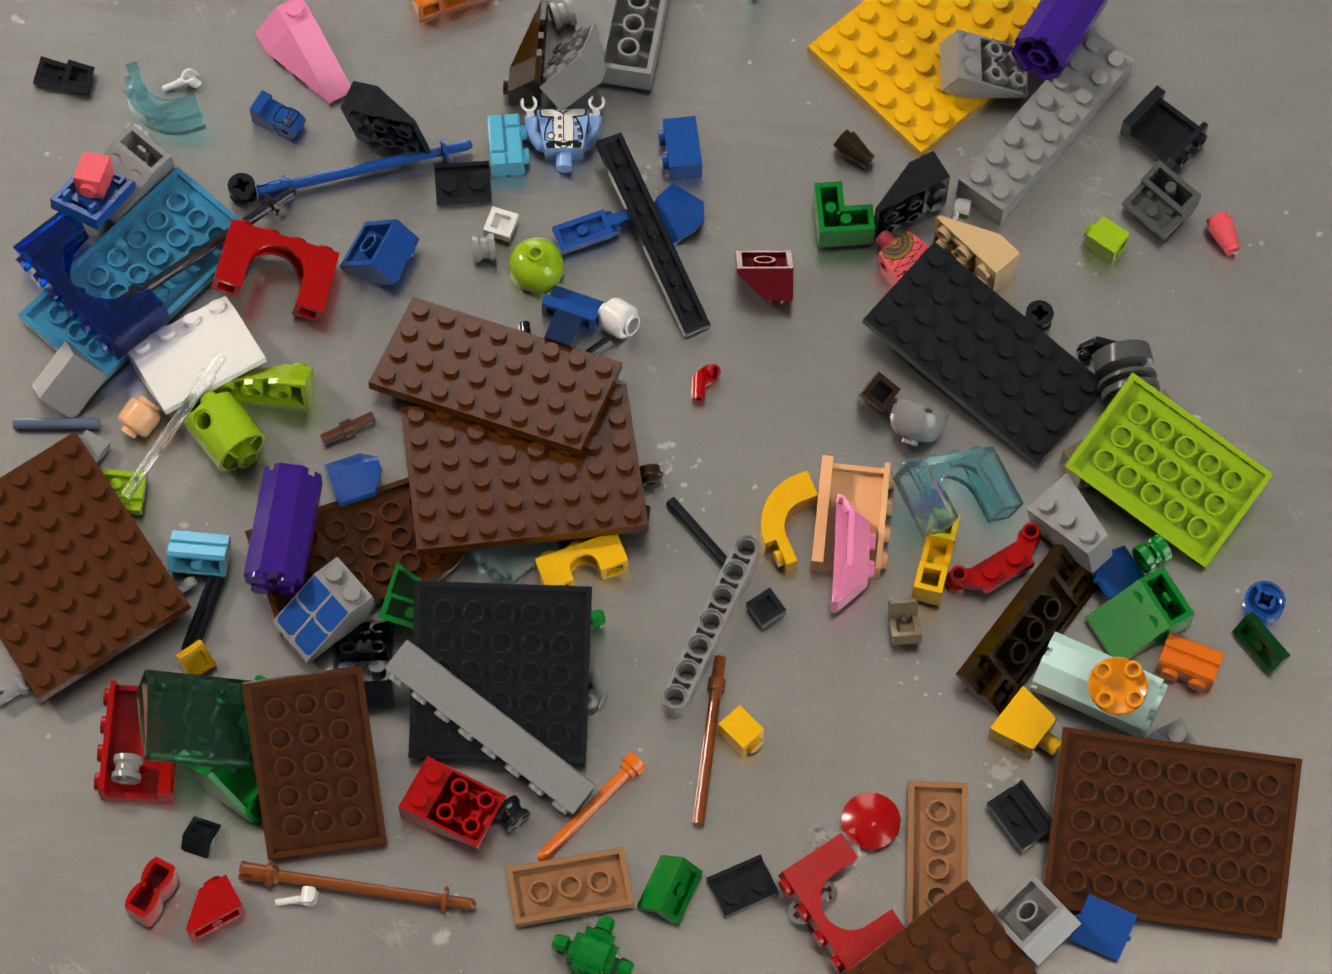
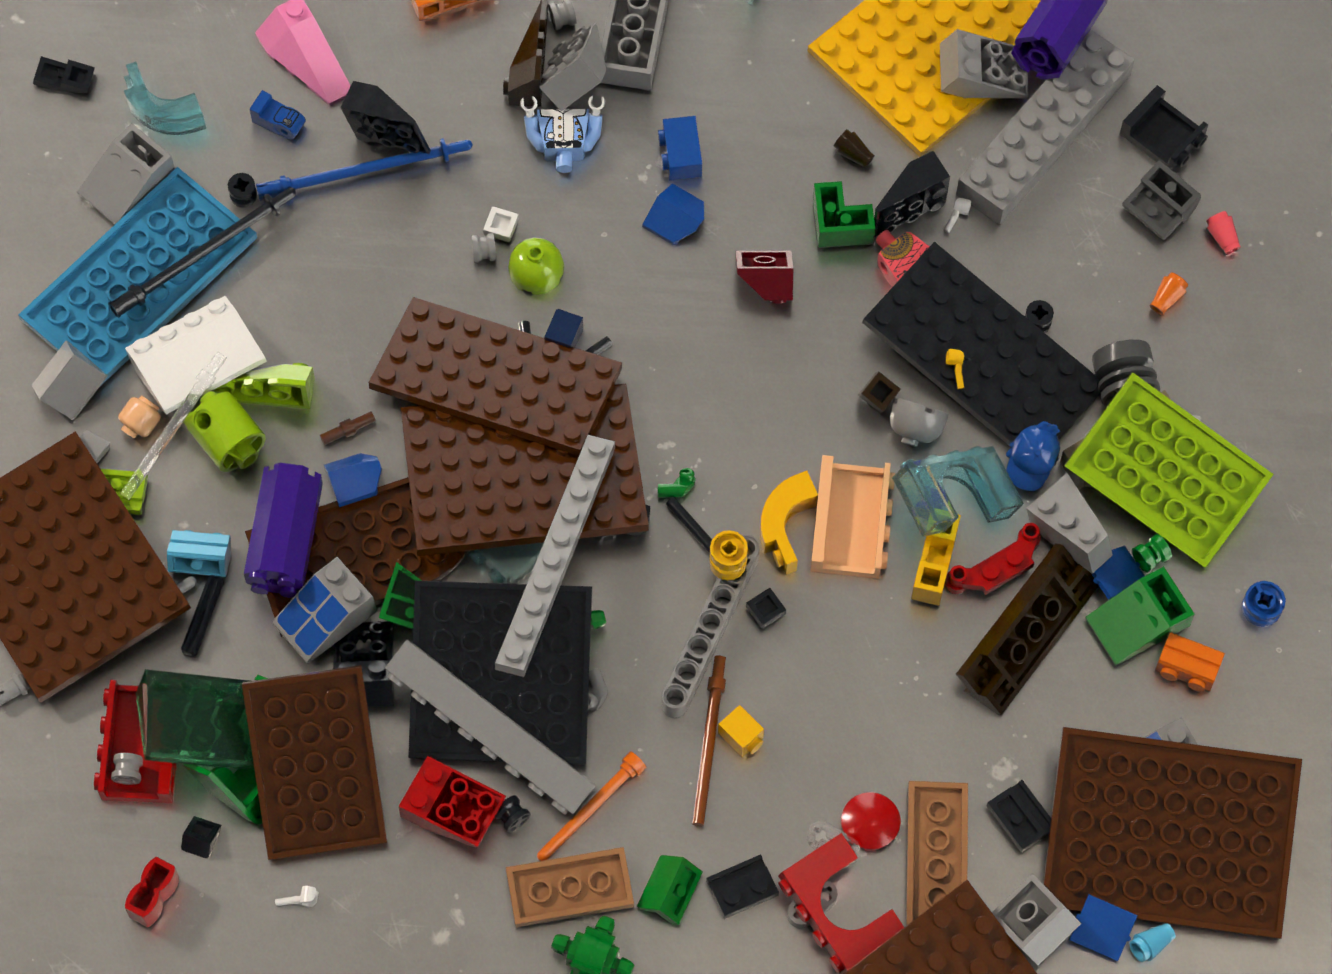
clear blue arch [13,212,171,360] -> none
sand blue bar [13,418,100,429] -> none
blue container [50,172,136,230] -> none
coral brick [73,152,114,200] -> none
white hand [162,68,202,92] -> none
yellow tile [175,639,217,681] -> none
red slope [186,875,245,942] -> none
red arch [210,219,340,322] -> none
dark orange bar [239,860,476,914] -> none
blue slope [339,219,420,285] -> none
black plate [434,160,492,205] -> none
medium azure brick [487,114,530,177] -> none
yellow arch [535,534,629,586] -> none
blue panel [541,285,605,333] -> none
blue hinge [552,209,631,255] -> none
black tile [595,132,711,338] -> none
white head [598,298,640,339] -> none
dark brown plate [640,464,664,486] -> none
red arm [691,363,721,402] -> none
bright pink wedge [831,494,876,613] -> none
dark tan bracket [888,598,922,645] -> none
tan slope [933,215,1020,293] -> none
yellow torso [988,686,1061,758] -> none
light aqua brick [1030,632,1168,737] -> none
black arm [1076,336,1117,362] -> none
lime brick [1084,215,1130,265] -> none
light orange dish [1088,657,1148,715] -> none
dark green plate [1232,612,1291,676] -> none
none -> light grey plate [495,435,615,677]
none -> green arm [658,468,696,498]
none -> yellow wheel [709,530,748,581]
none -> yellow hand [946,349,964,389]
none -> blue hair [1006,421,1061,491]
none -> medium azure cone [1129,923,1176,962]
none -> orange cone [1150,272,1188,315]

